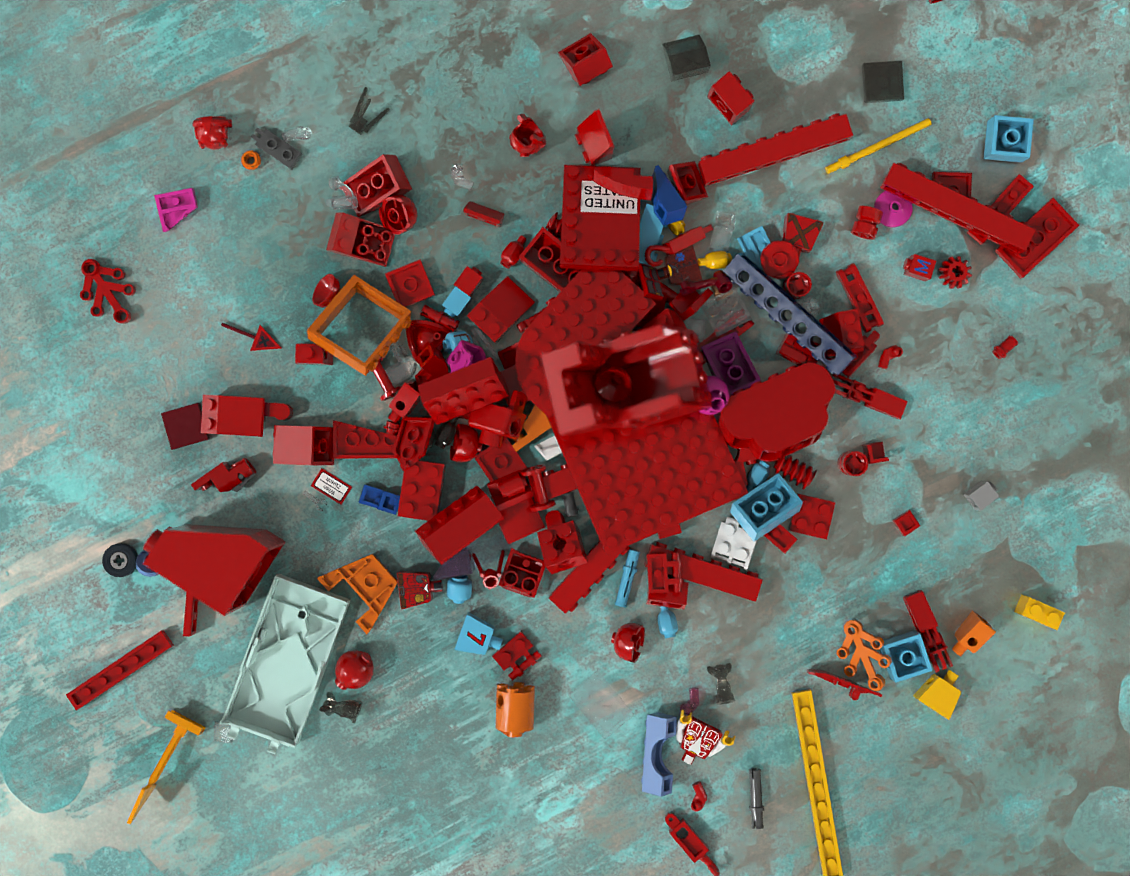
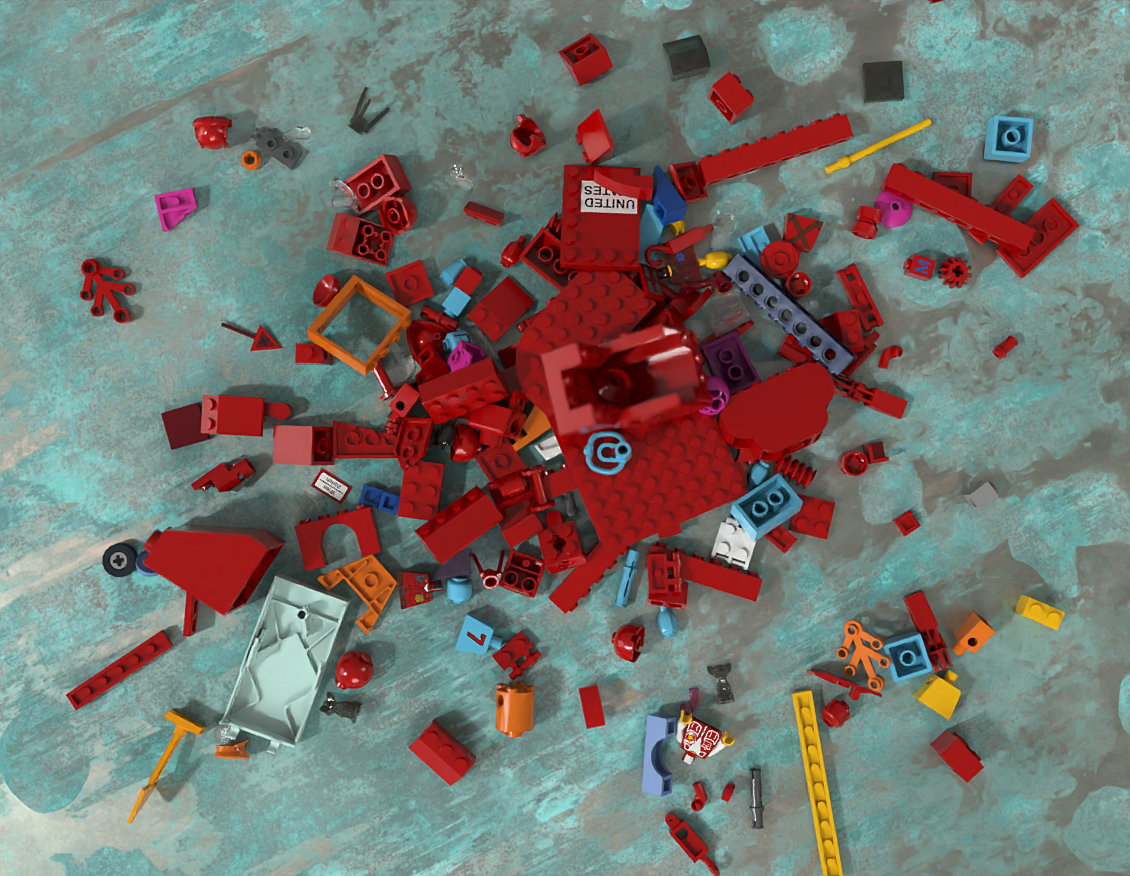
none -> orange piece [214,739,250,760]
none -> red arch [294,504,383,571]
none -> red slope [408,719,476,786]
none -> medium azure cone [440,259,467,287]
none -> red panel [501,512,544,548]
none -> red slope [579,685,606,729]
none -> medium azure piece [584,431,632,475]
none -> red tile [721,782,735,803]
none -> red head [821,699,850,728]
none -> red brick [930,729,984,783]

